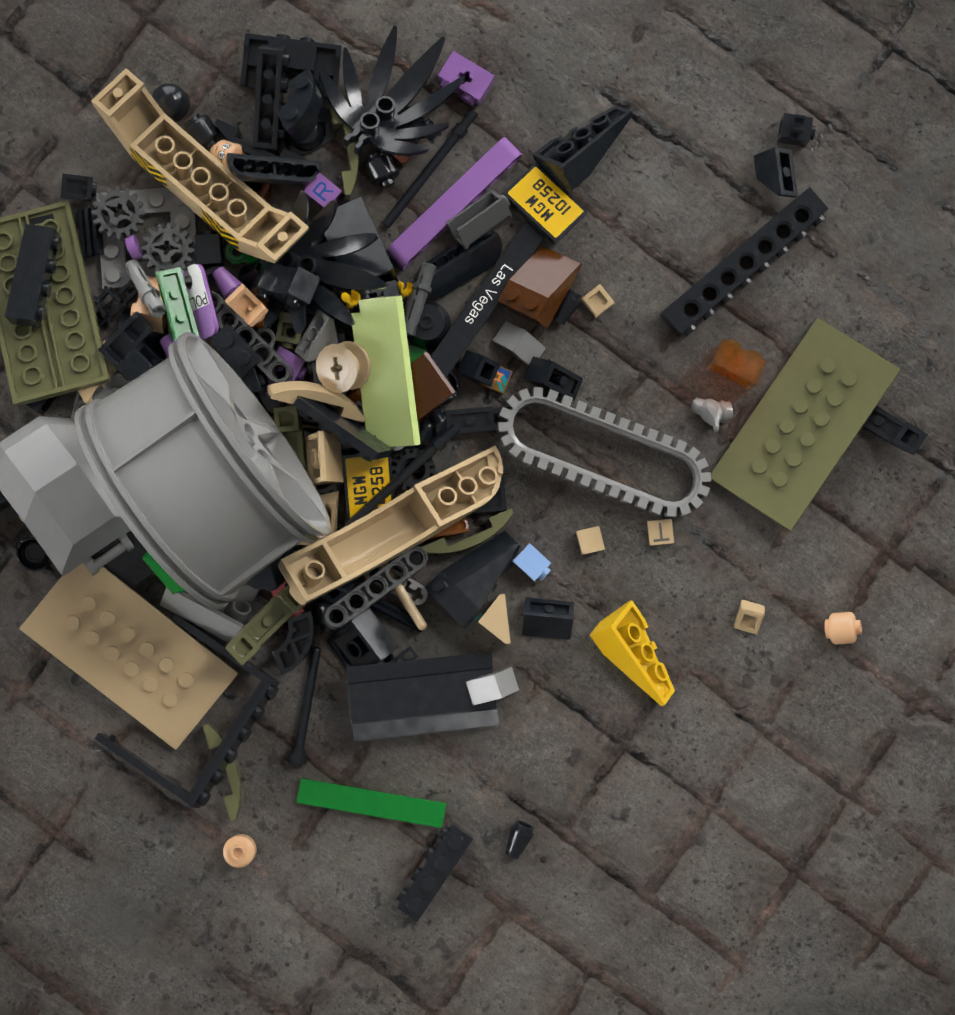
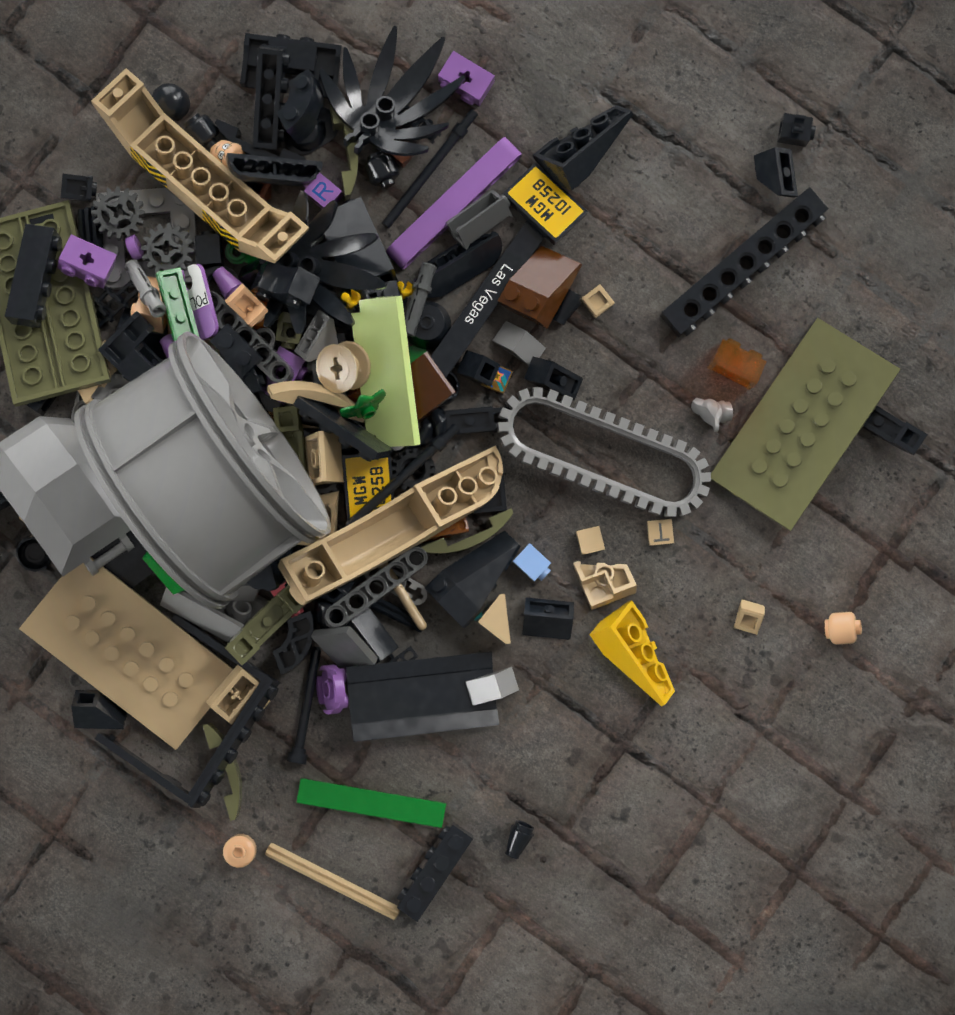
none -> medium lavender brick [58,234,117,288]
none -> black slope [71,690,127,729]
none -> tan slope [206,665,270,725]
none -> tan axle [265,843,400,920]
none -> dark grey tile [311,626,378,668]
none -> medium lavender plate [316,664,349,715]
none -> green plate [340,389,386,419]
none -> tan slope [573,561,637,610]

